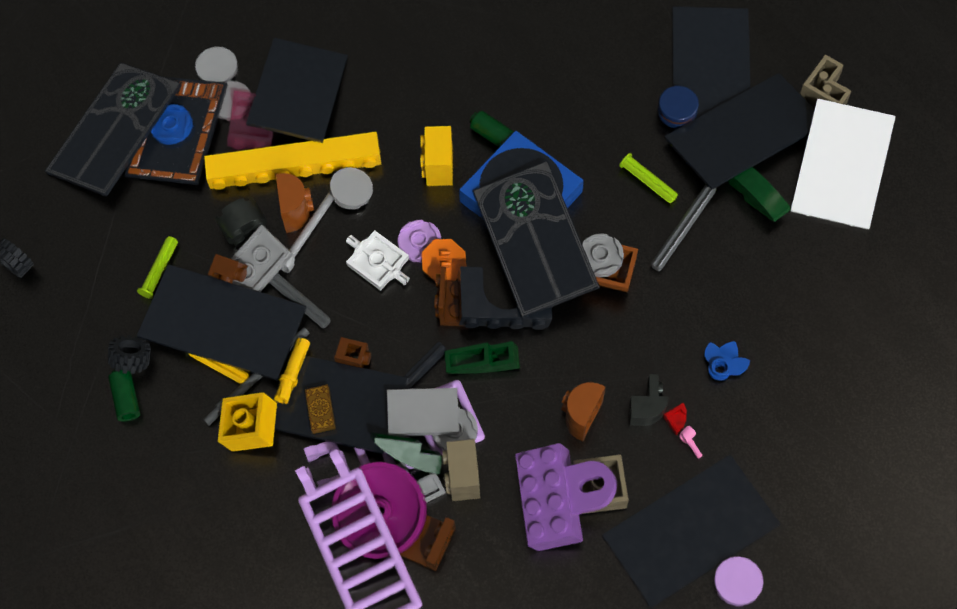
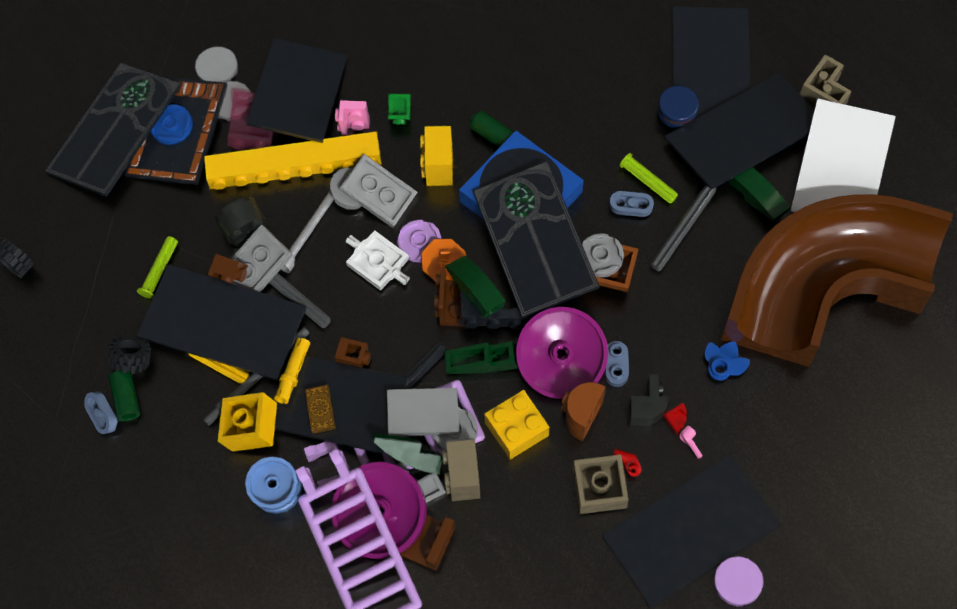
dark orange brick [276,173,314,233] -> none
medium lavender brick [515,443,617,551] -> none
none -> sand blue plate [84,391,117,434]
none -> medium blue wheel [245,457,303,514]
none -> bright pink bracket [335,100,370,136]
none -> light grey tile [339,154,417,228]
none -> green bracket [388,94,411,124]
none -> dark green slope [446,255,506,318]
none -> yellow brick [484,390,549,460]
none -> magenta dish [516,307,608,399]
none -> sand blue plate [605,341,629,387]
none -> sand blue plate [609,191,654,217]
none -> red arm [613,449,642,477]
none -> reddish brown piece [721,194,953,367]

